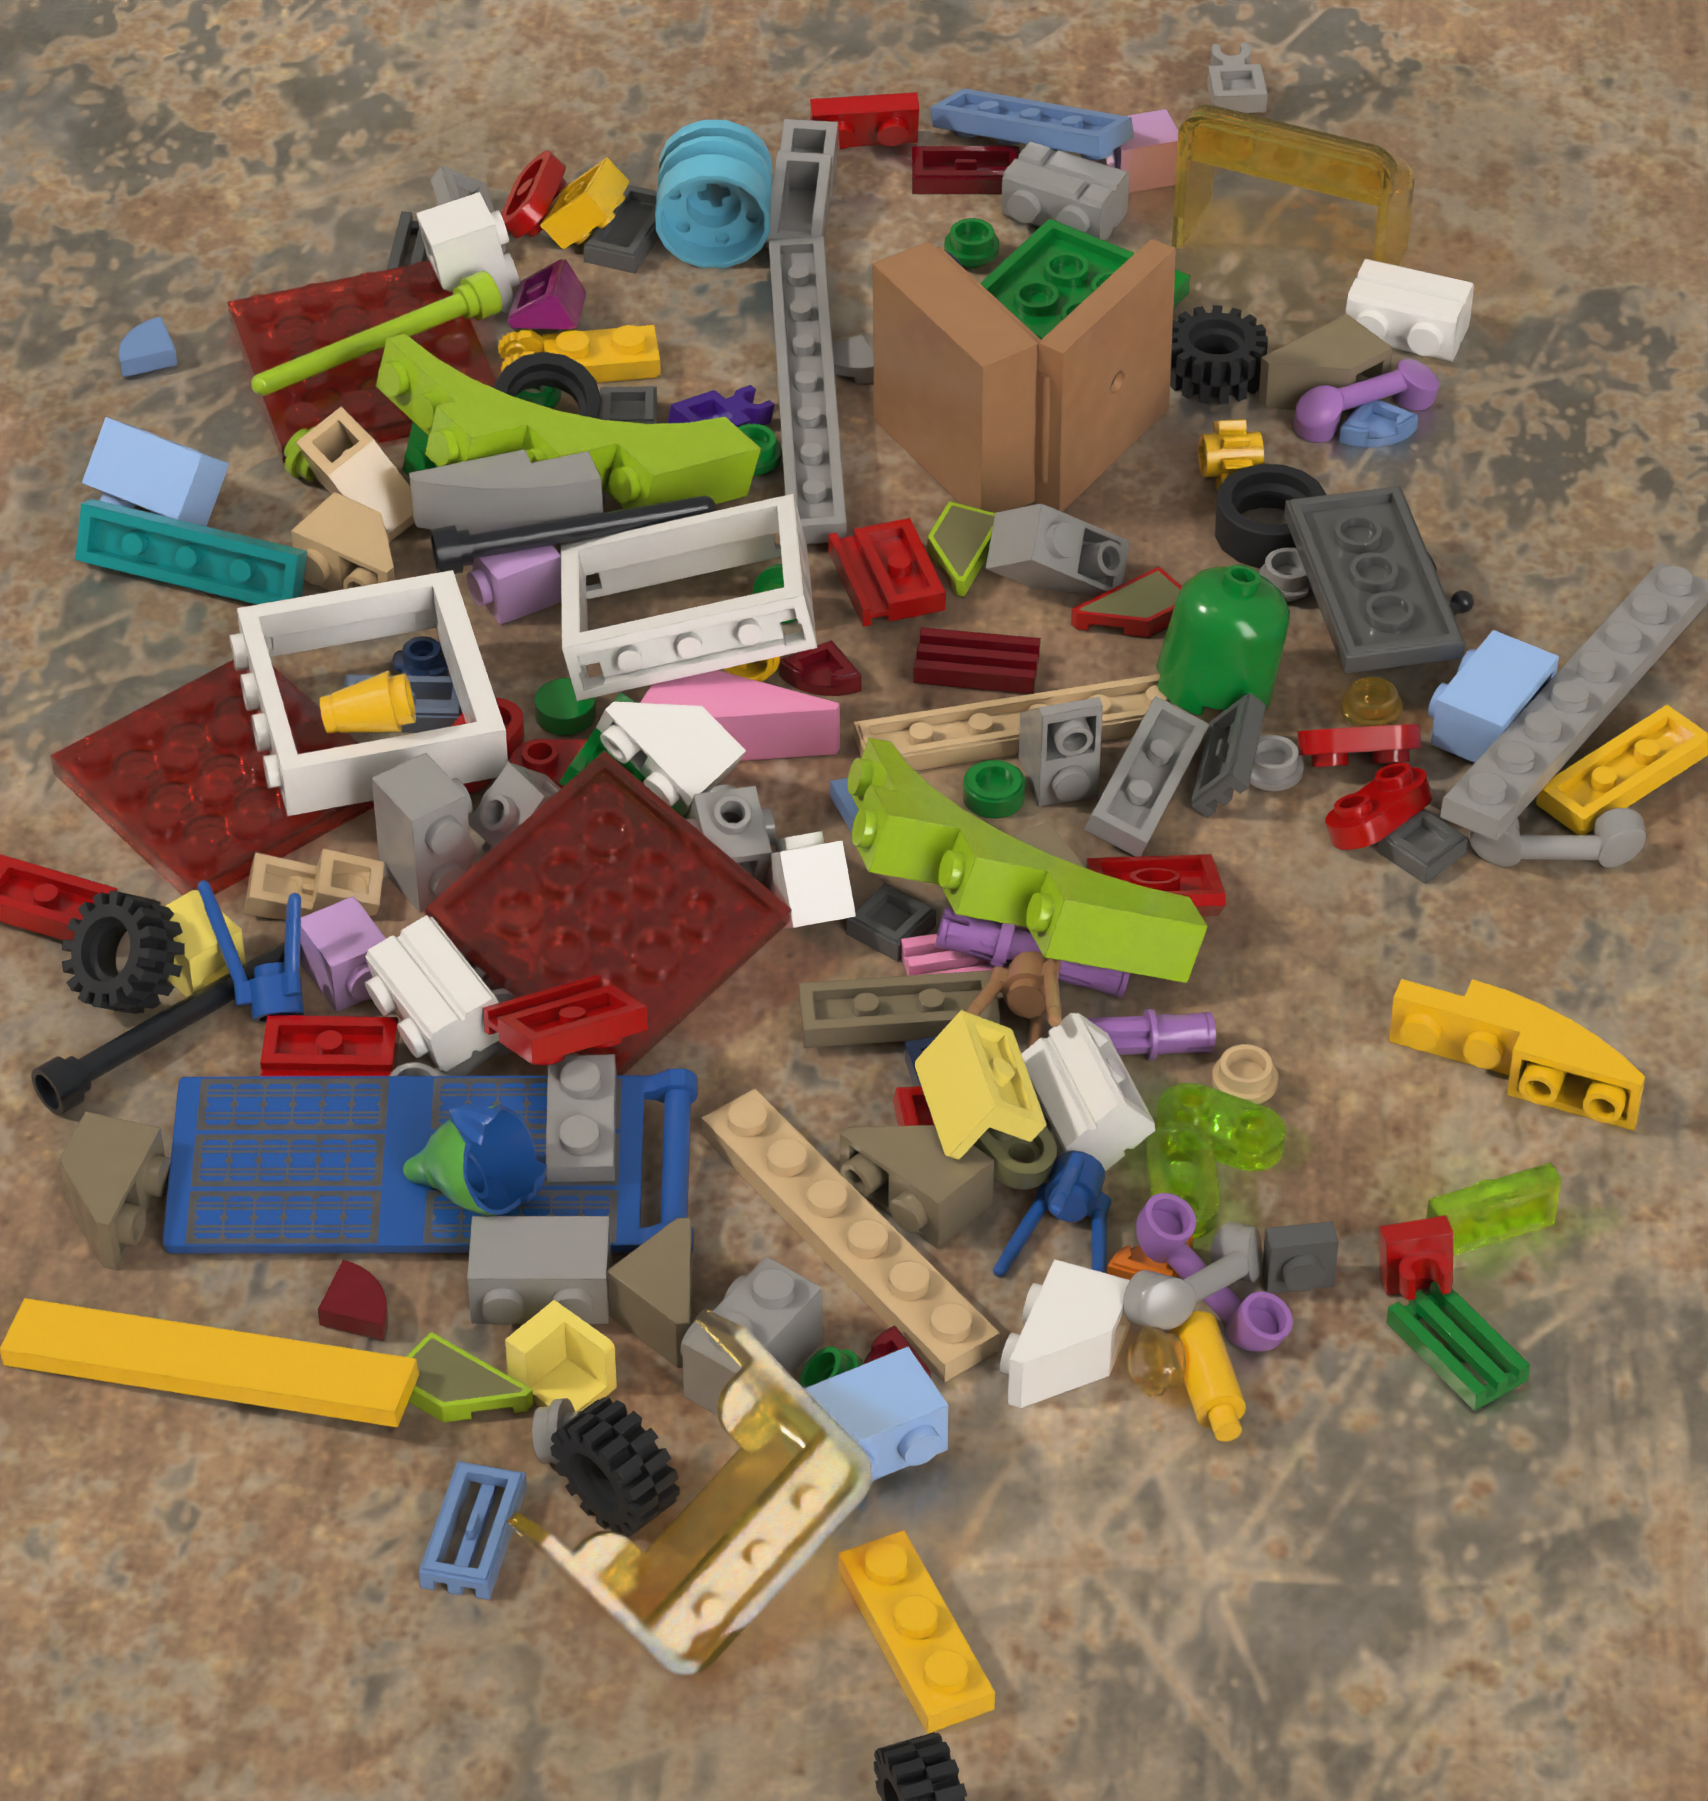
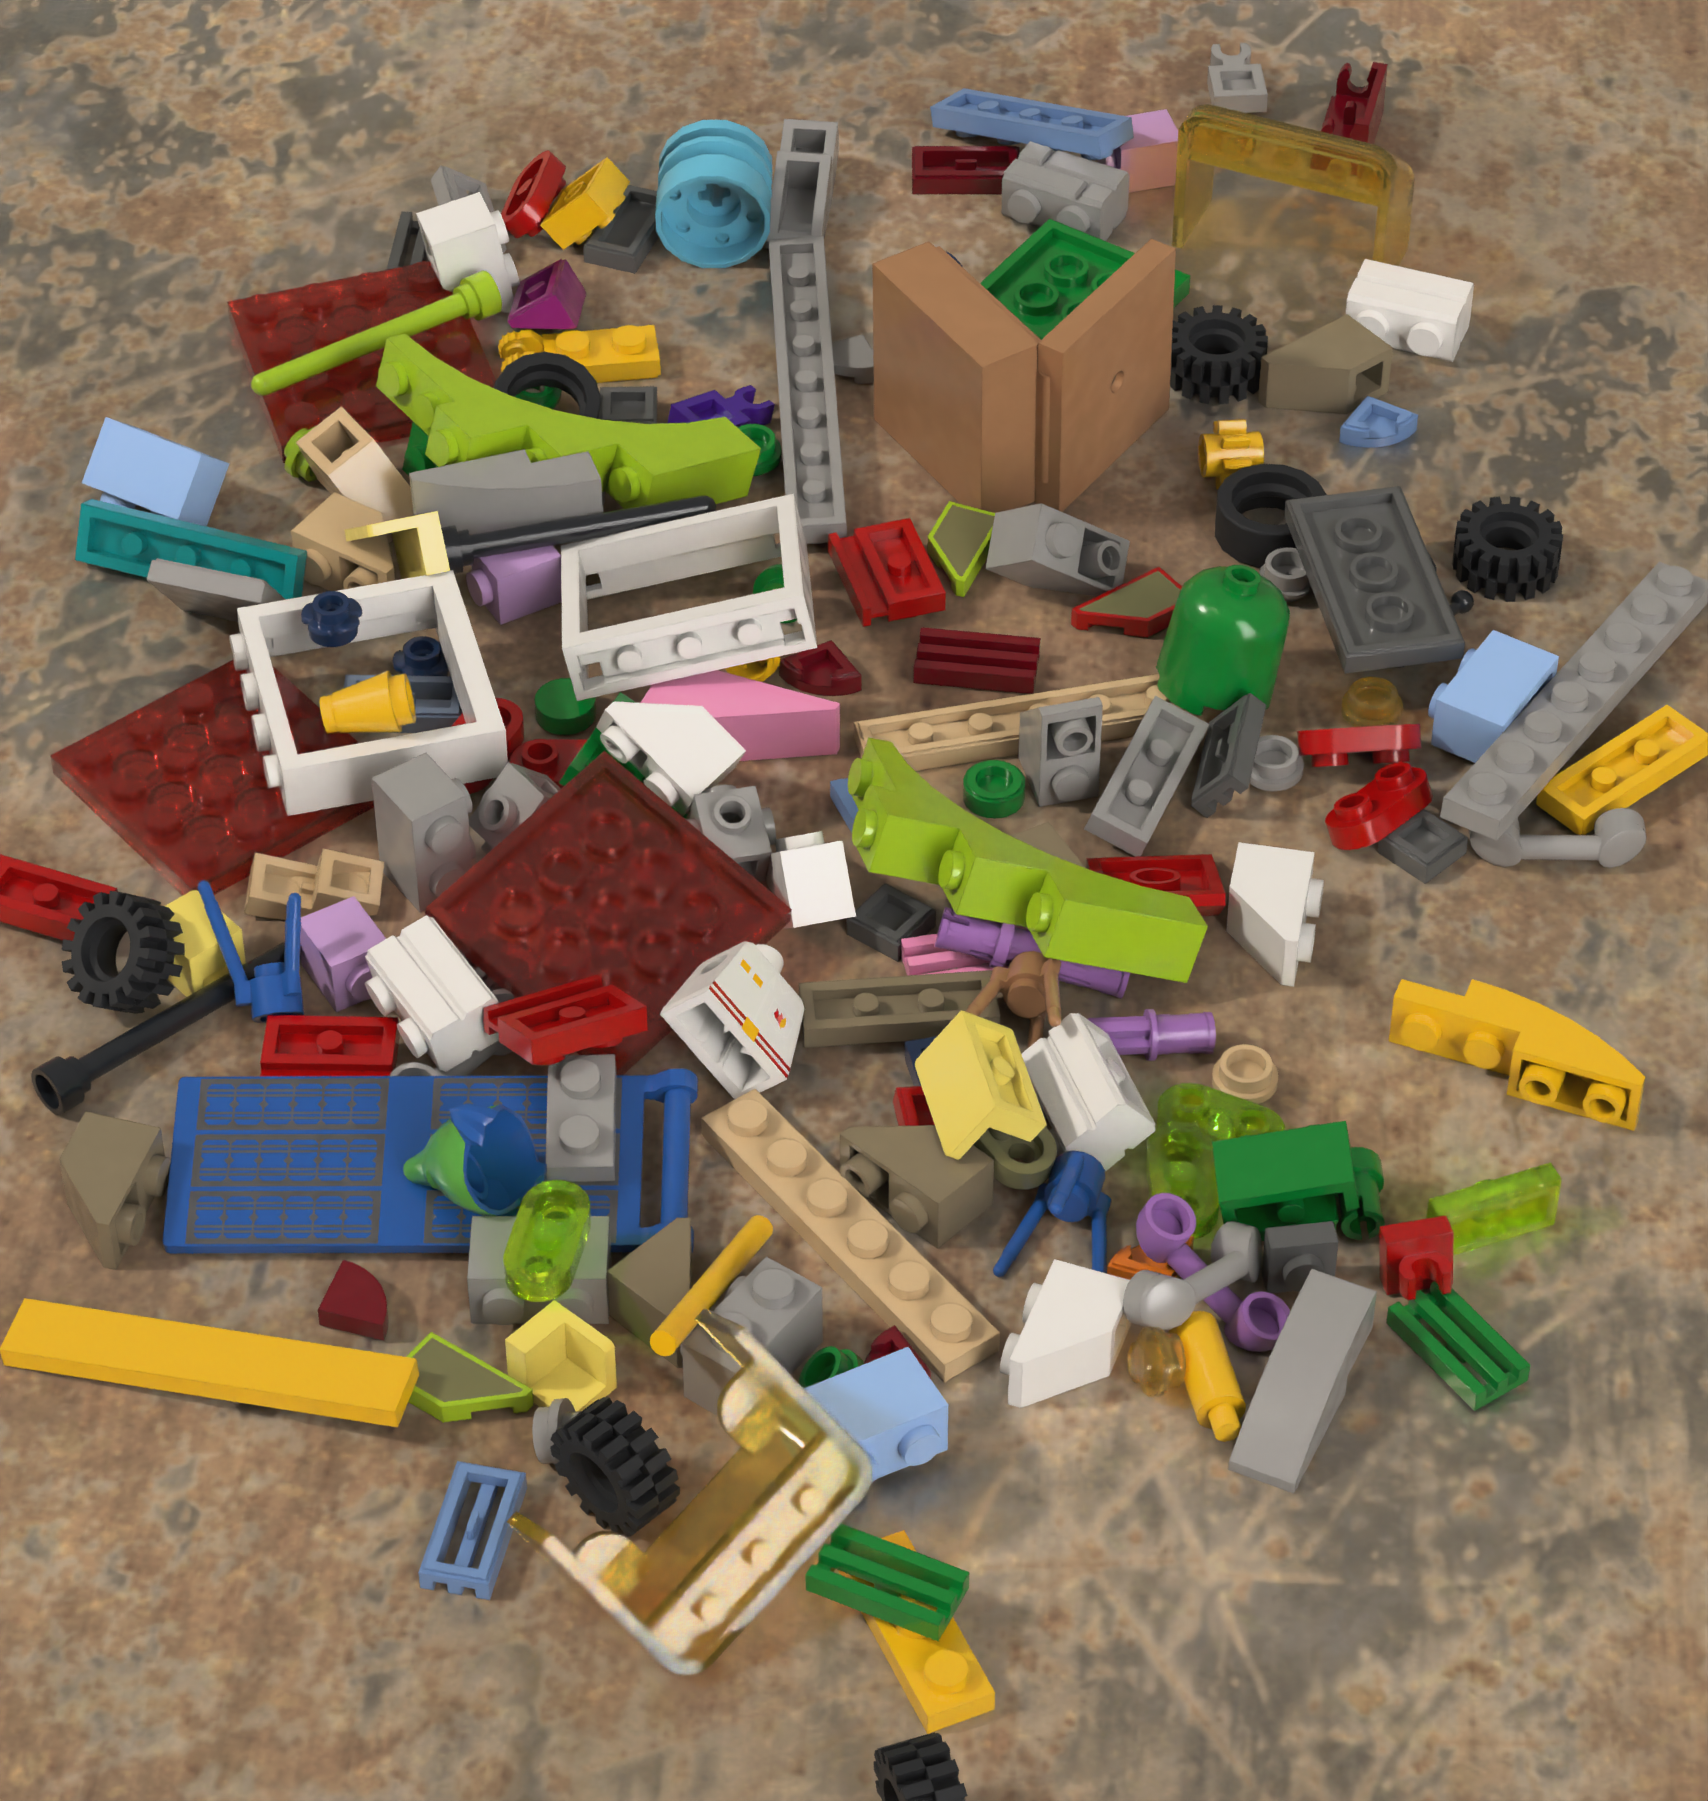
medium blue tile [119,316,177,377] -> none
red plate [810,92,920,150] -> none
green plate [944,218,999,268] -> none
medium lavender bar [1292,359,1439,443] -> none
none -> light grey tile [147,558,286,622]
none -> dark blue plate [301,591,362,647]
none -> light yellow panel [344,511,450,579]
none -> clear neon green plate [503,1180,591,1302]
none -> yellow bar [650,1215,773,1356]
none -> white torso [660,941,805,1100]
none -> green tile [805,1522,969,1641]
none -> green hinge [1212,1121,1385,1241]
none -> white slope [1226,842,1324,987]
none -> light grey slope [1228,1269,1377,1493]
none -> dark red hinge [1312,62,1388,174]
none -> black tyre [1452,496,1563,602]

